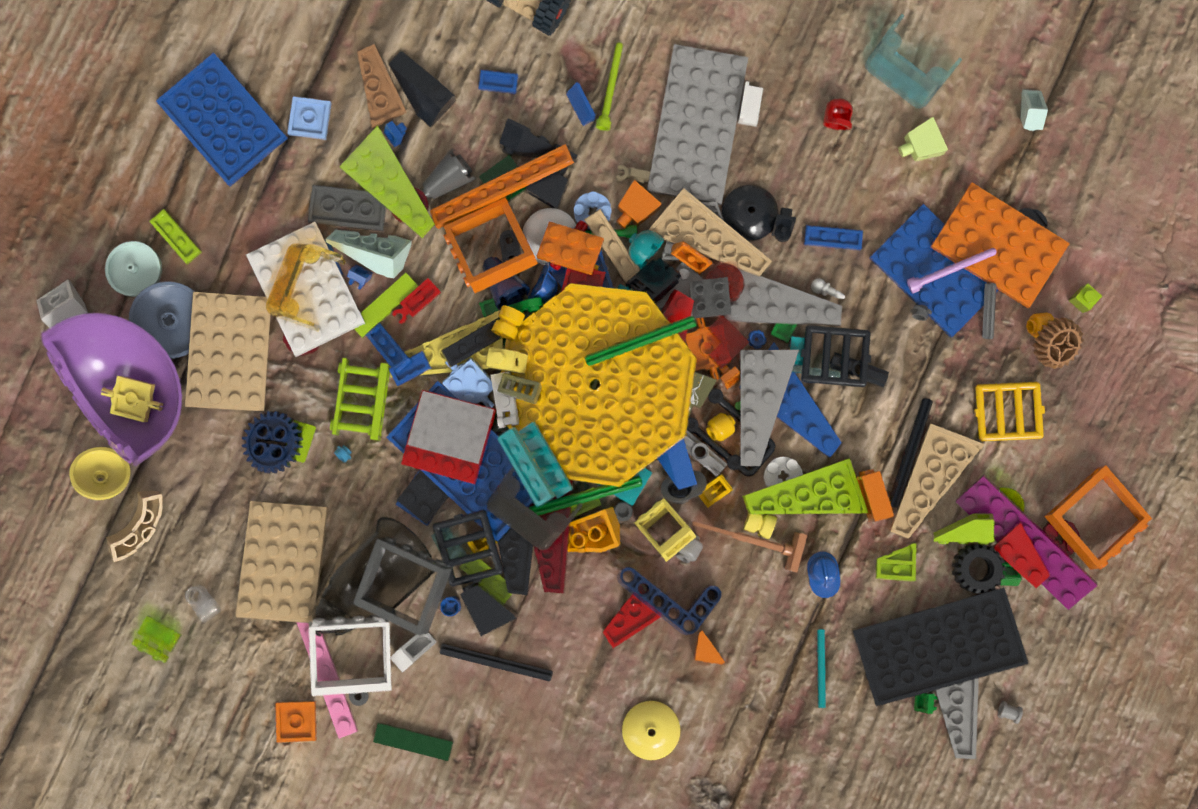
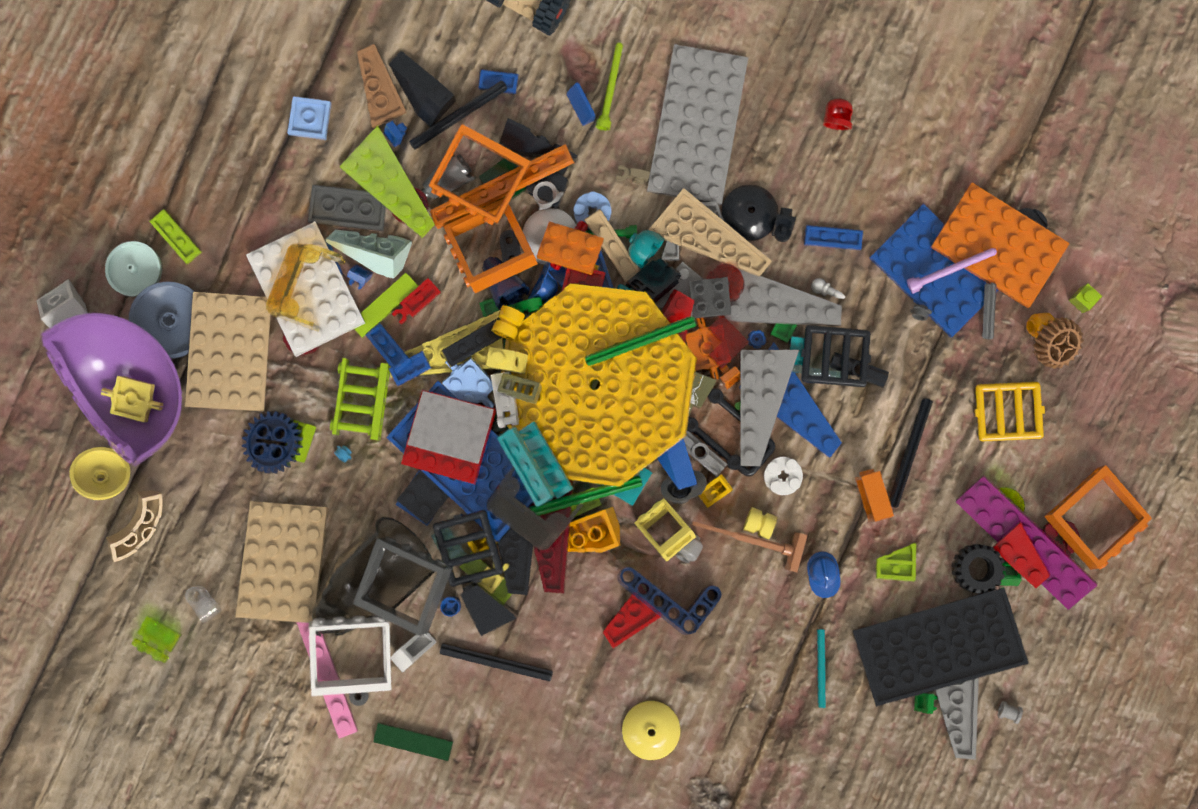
blue plate [156,53,288,187] -> none
orange plate [276,701,317,742] -> none
dark grey tile [614,502,633,521] -> none
orange torso [616,180,662,229] -> none
orange slope [671,241,712,274] -> none
orange slope [694,629,725,665] -> none
yellow head [706,413,735,441] -> none
white panel [738,81,763,126] -> none
lime wing [743,459,868,514] -> none
clear light blue windscreen [865,14,962,108] -> none
tan wing [889,424,985,538] -> none
yellowish green torso [898,117,948,161] -> none
lime slope [934,514,994,545] -> none
light aqua slope [1021,90,1048,131] -> none
none -> black axle [409,81,507,150]
none -> orange window [429,124,531,225]
none -> light yellow plate [478,558,509,594]
none -> light grey piece [533,181,563,210]

